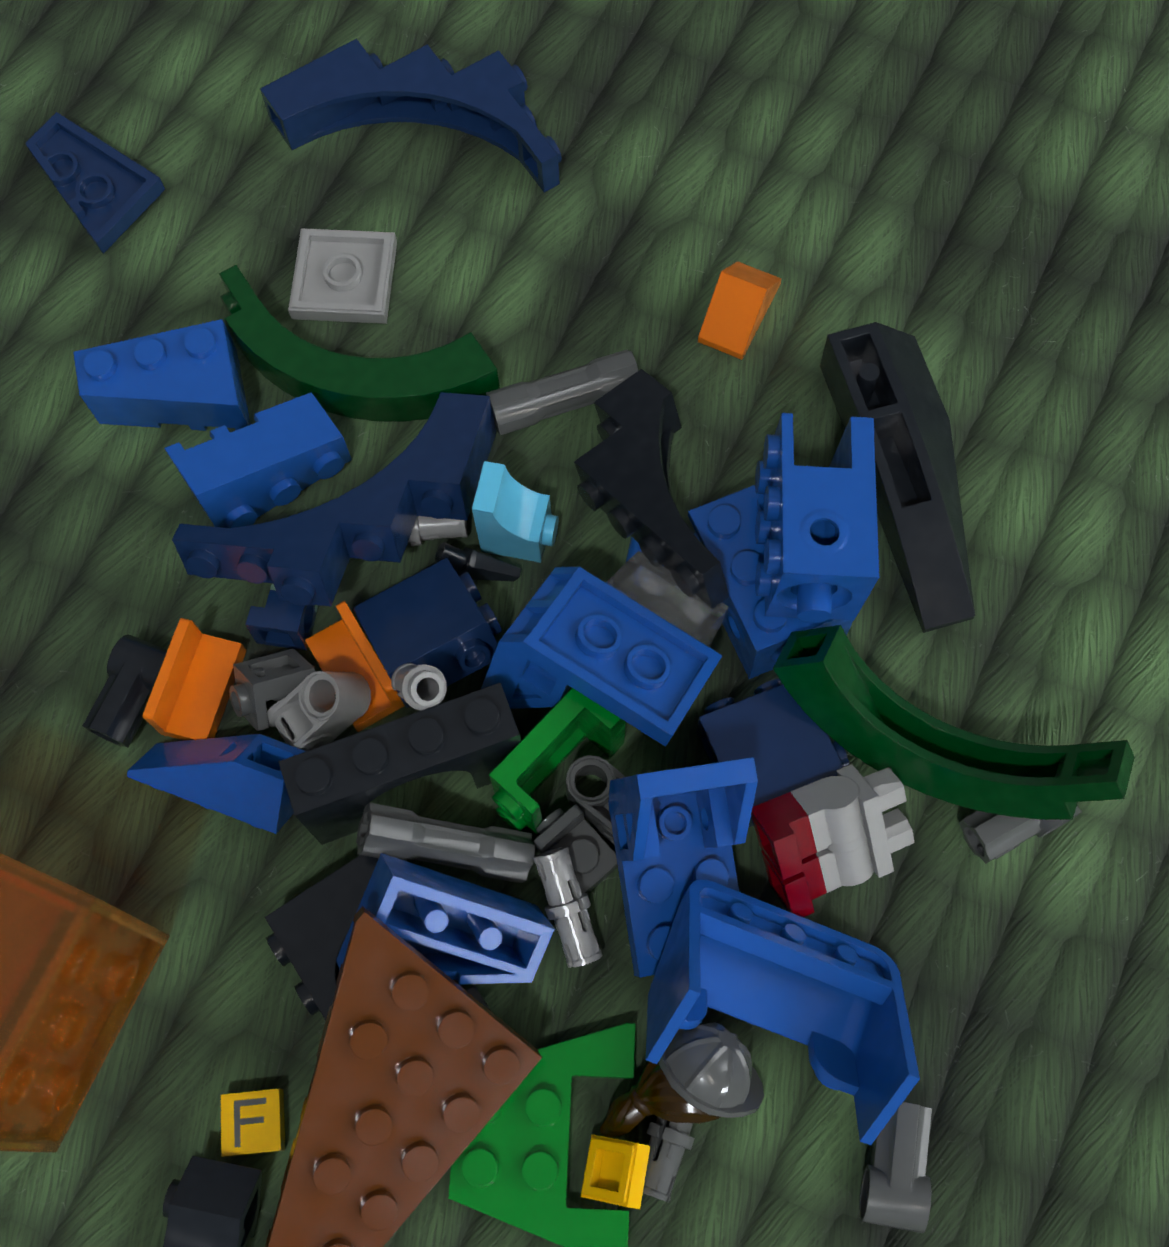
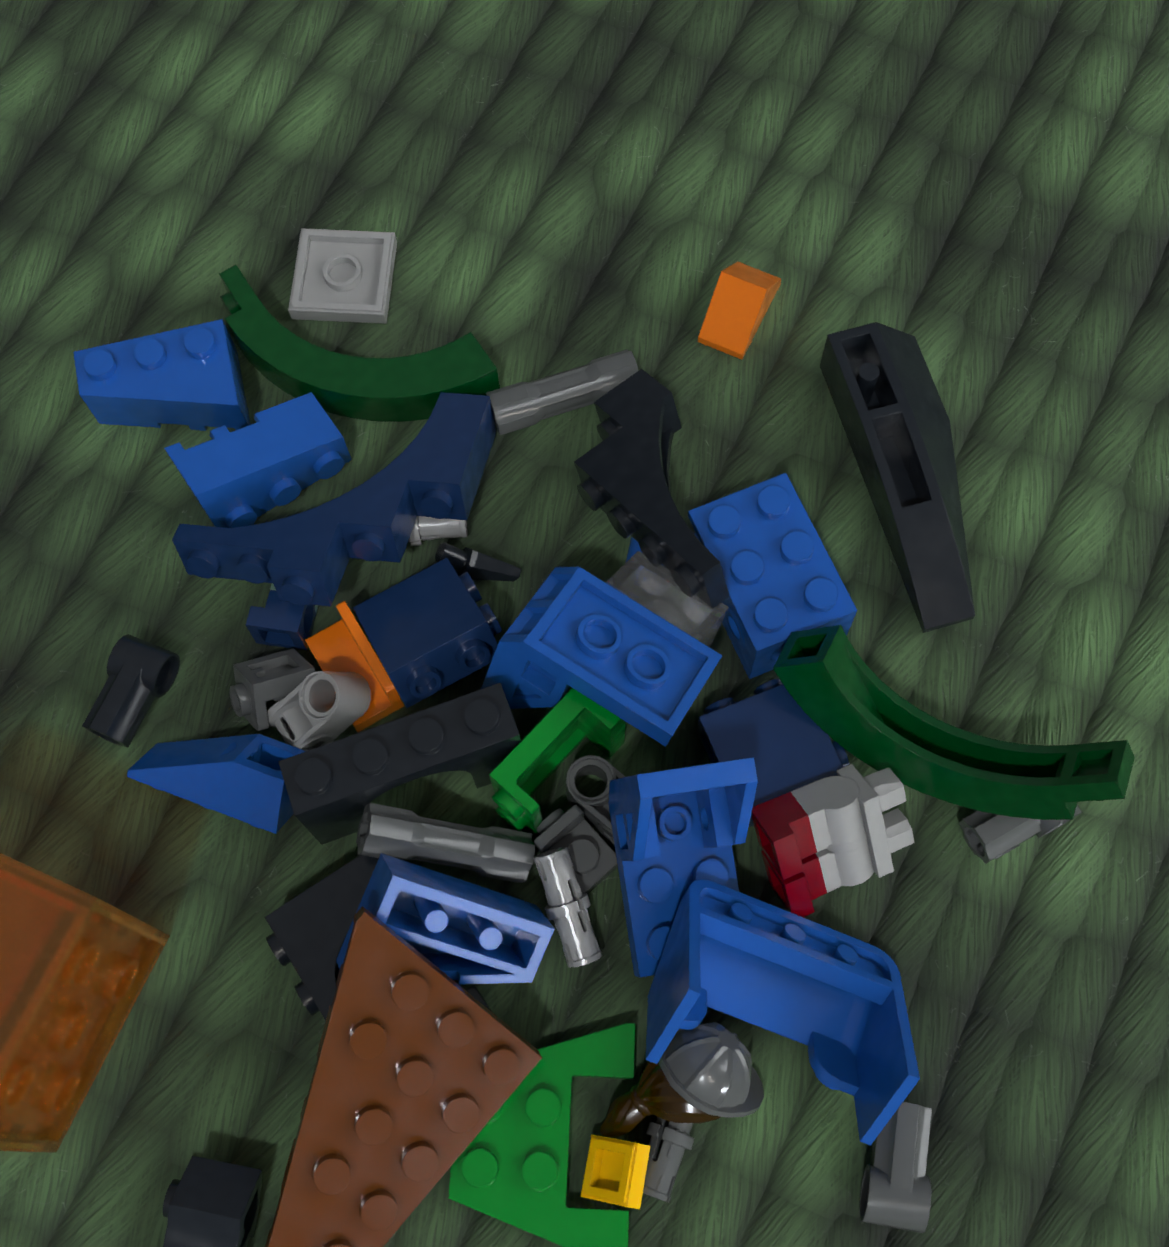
dark blue wing [25,112,165,254] -> none
orange panel [143,618,247,741] -> none
yellow tile [221,1089,285,1157] -> none
dark blue arch [260,38,562,193] -> none
light grey pin [391,663,447,711] -> none
medium azure arch [472,461,559,563] -> none
blue torso [755,413,879,623] -> none

